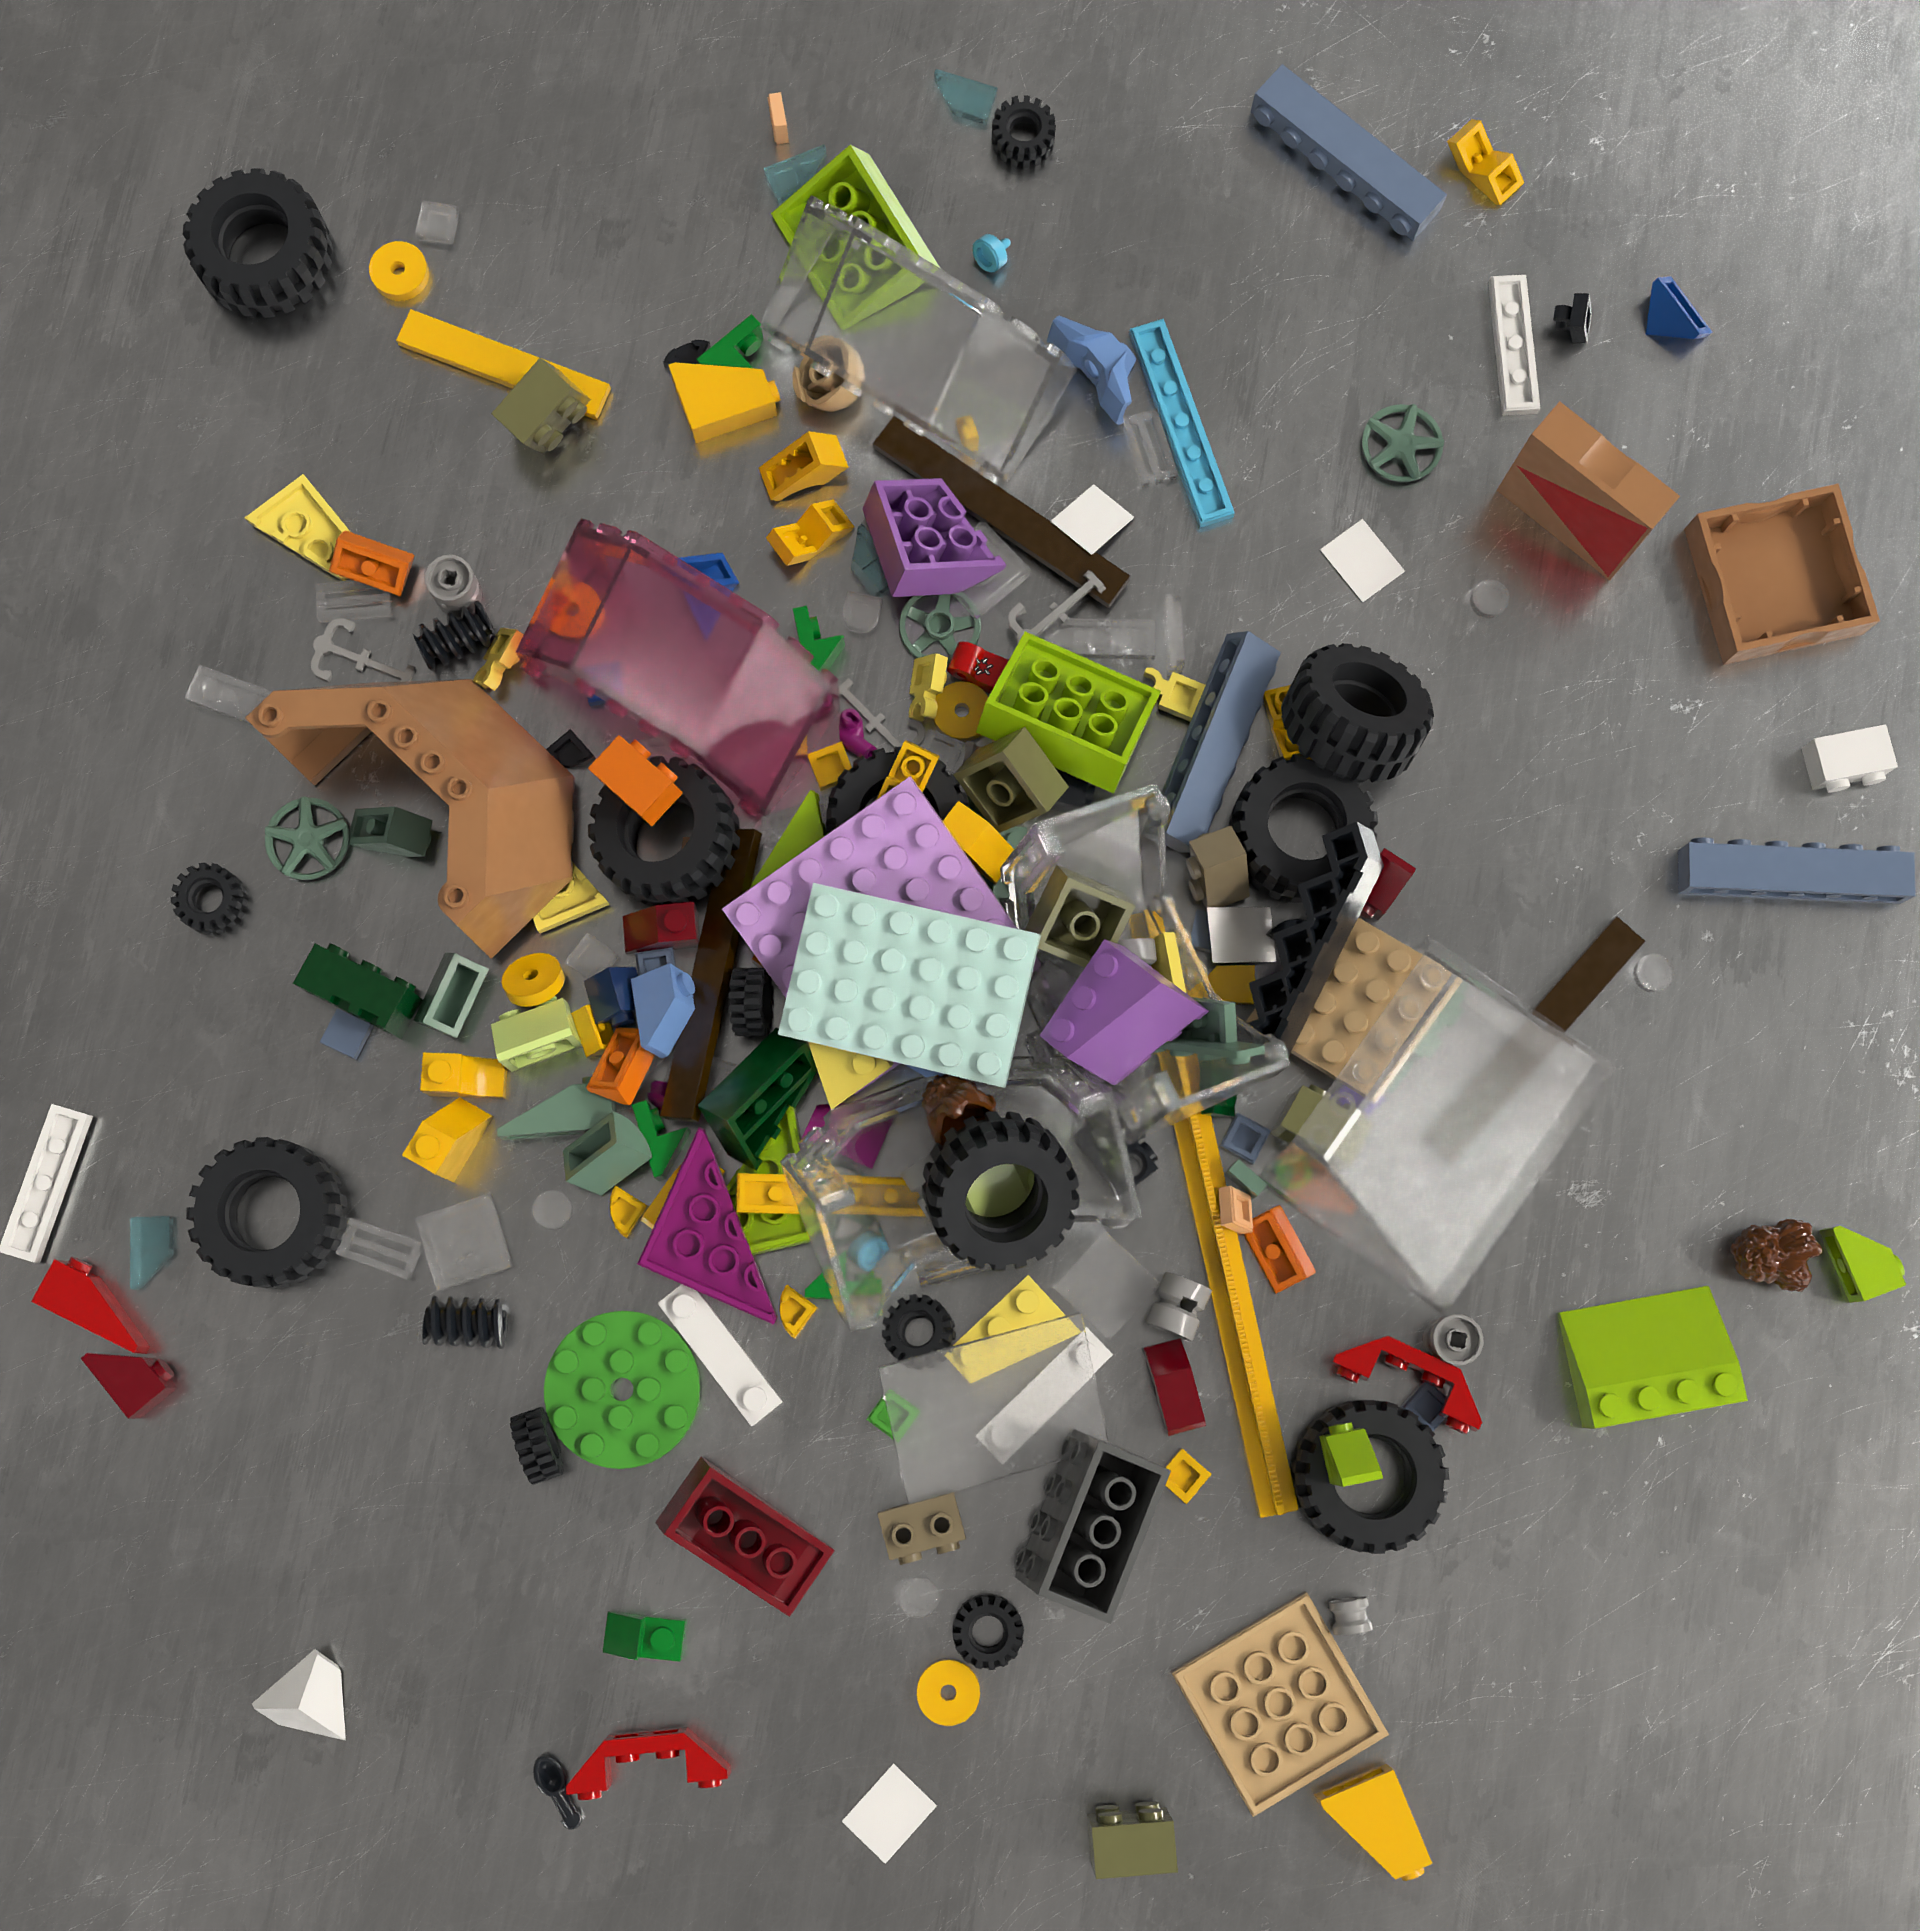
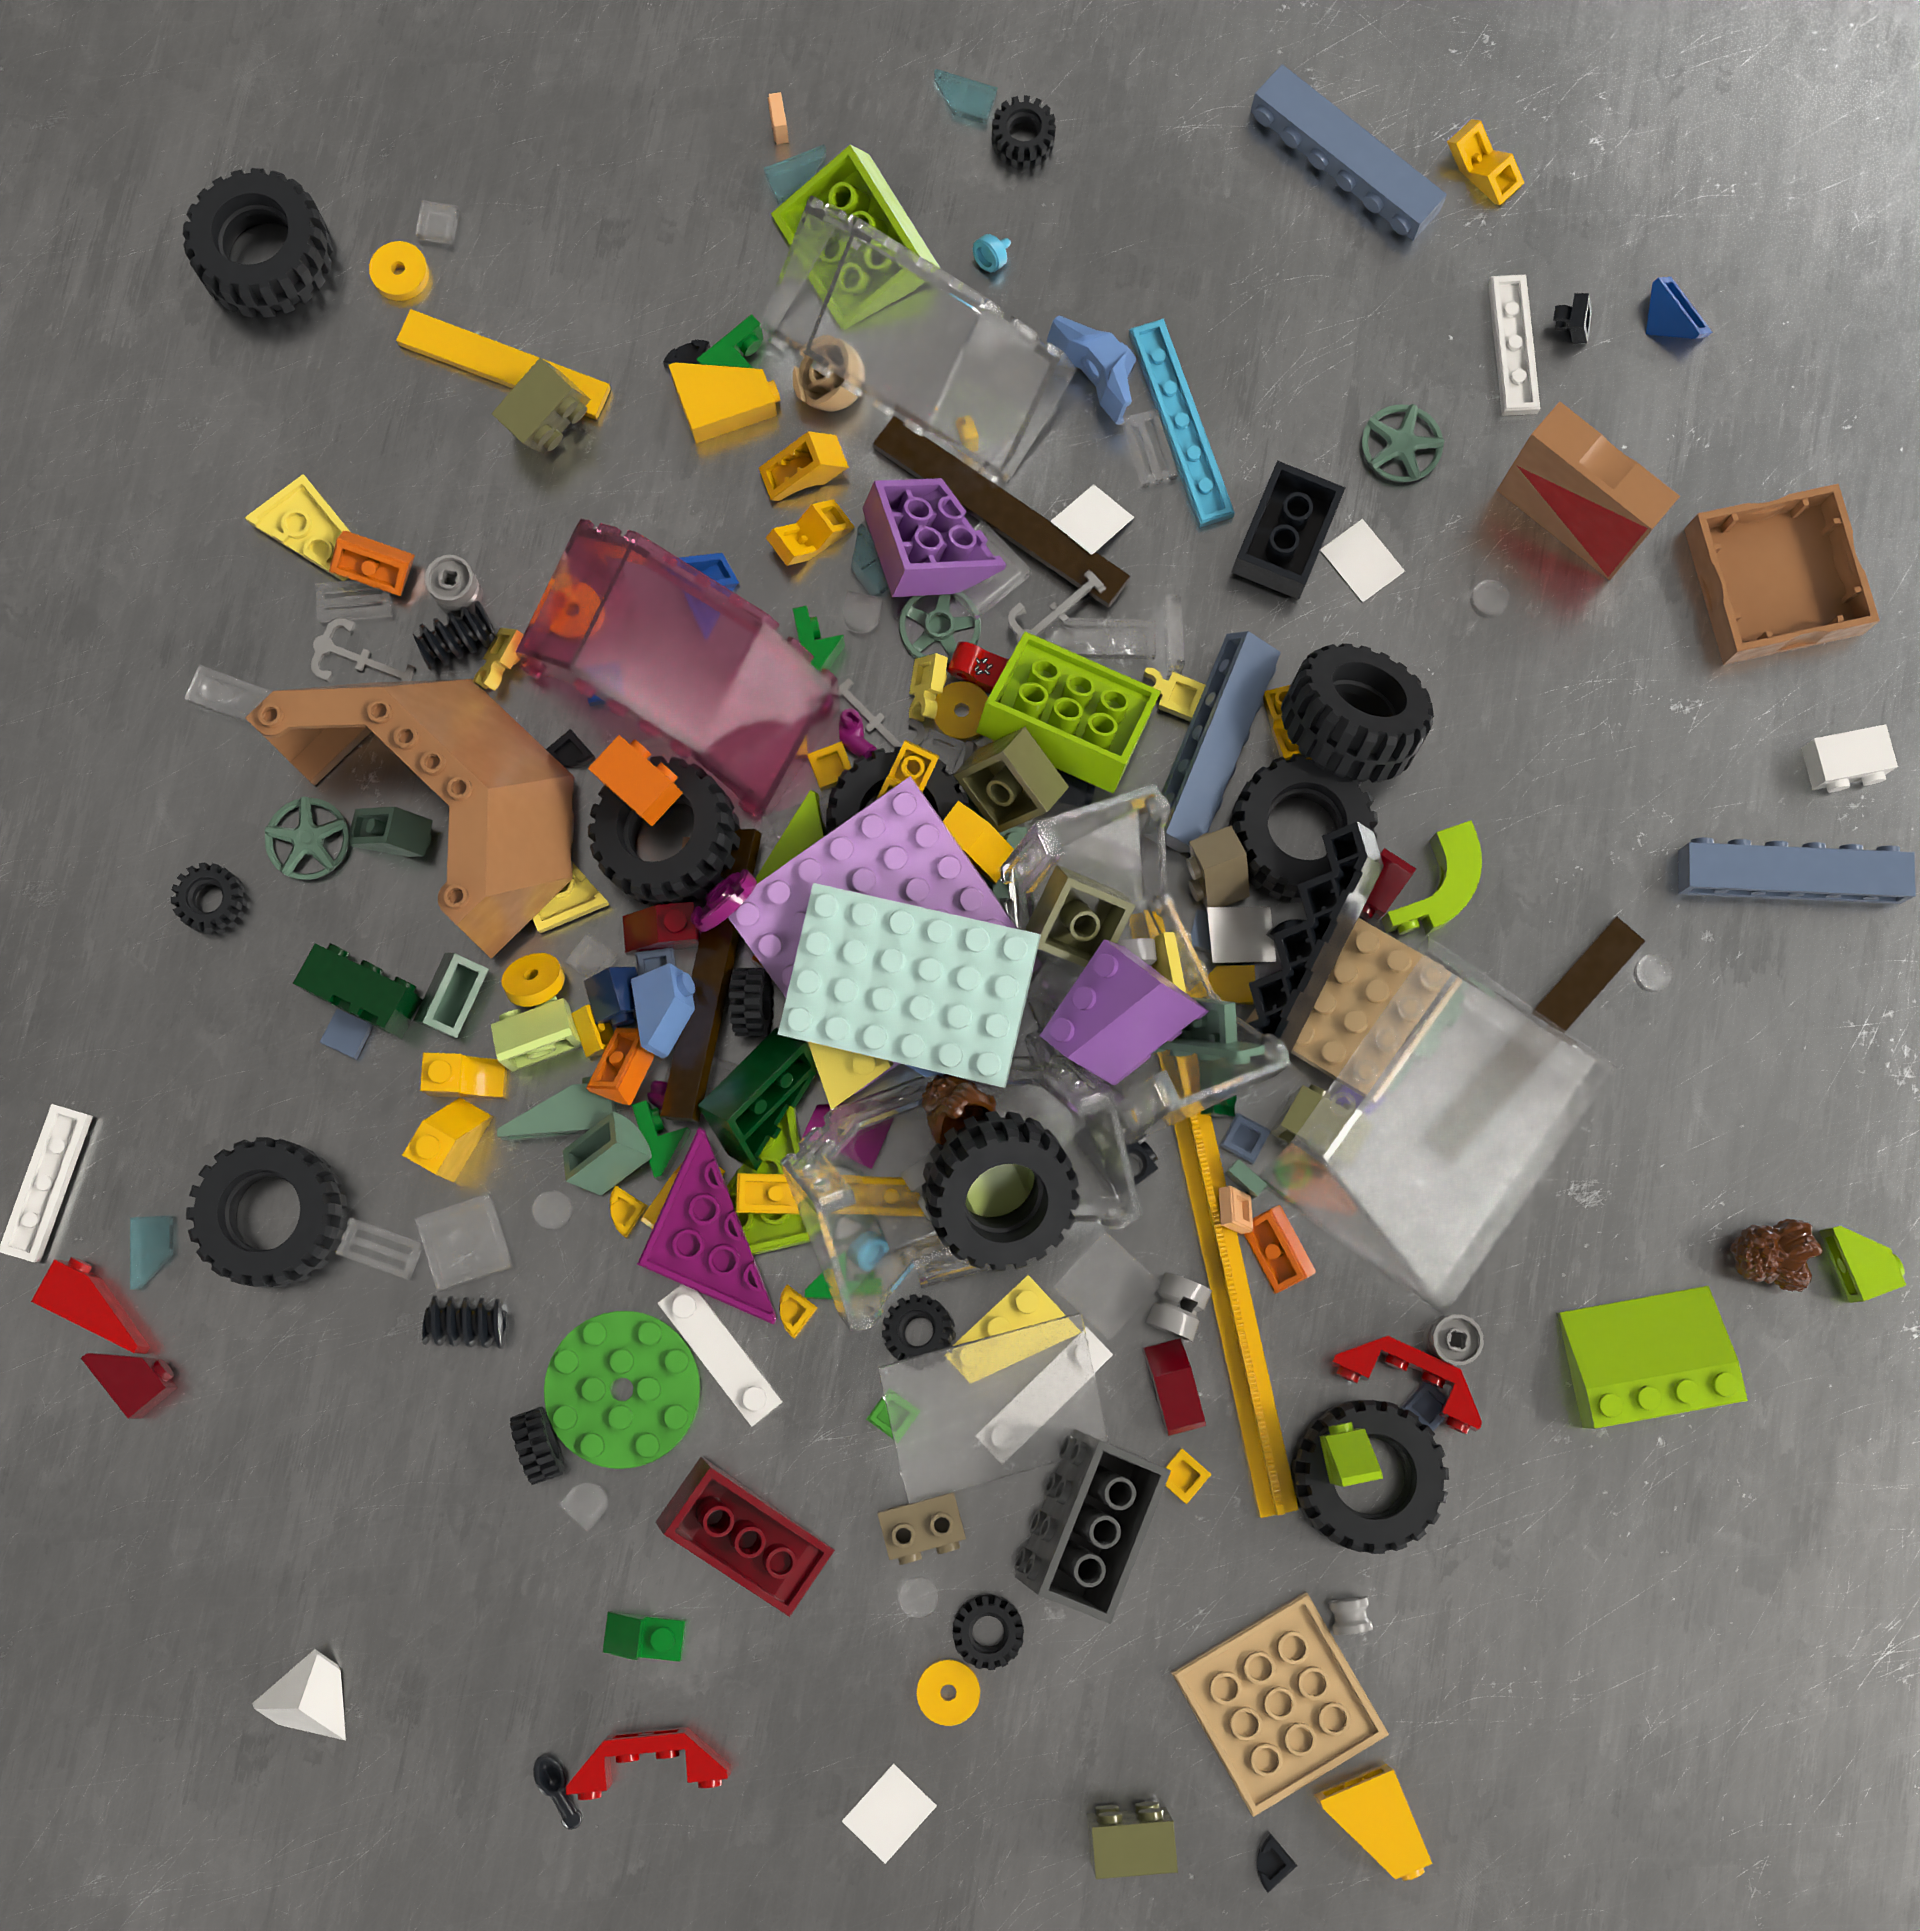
none -> clear tile [559,1482,608,1531]
none -> magenta tile [691,869,757,932]
none -> black brick [1232,460,1346,599]
none -> black tile [1256,1832,1298,1893]
none -> lime arch [1381,820,1482,935]

